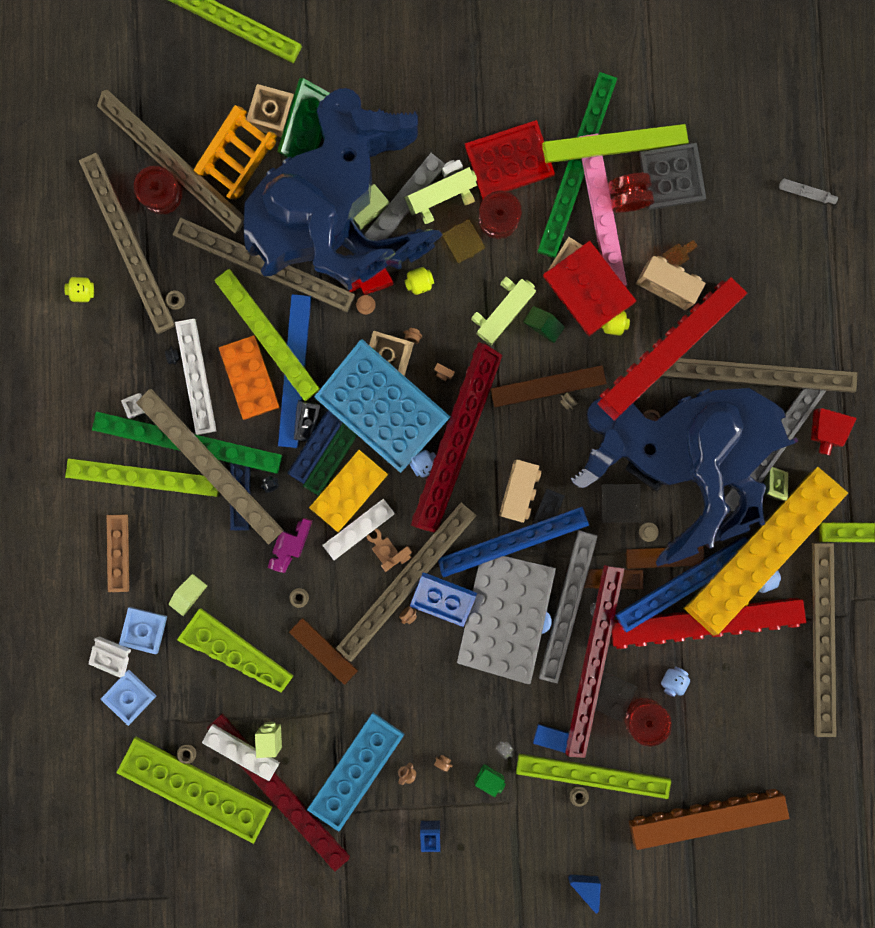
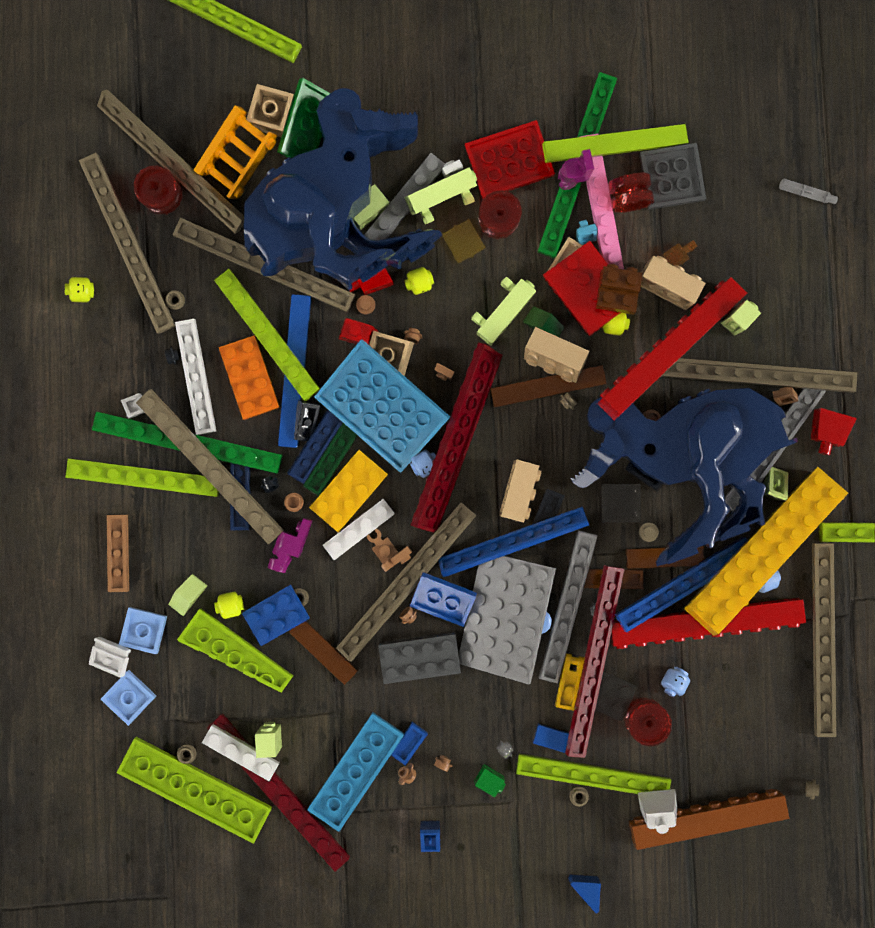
none -> neon yellow head [214,592,244,619]
none -> blue plate [242,585,310,646]
none -> medium nougat plate [284,493,304,512]
none -> red torso [338,318,379,345]
none -> dark grey brick [378,631,461,684]
none -> blue tile [391,722,428,766]
none -> tan brick [524,327,589,383]
none -> yellow plate [555,653,585,711]
none -> magenta plate [558,149,594,190]
none -> medium azure tile [576,220,597,245]
none -> reddish brown plate [596,264,642,315]
none -> white torso [638,789,677,834]
none -> yellowish green brick [721,300,761,336]
none -> medium nougat plate [773,387,798,406]
none -> dark tan plate [805,779,819,800]

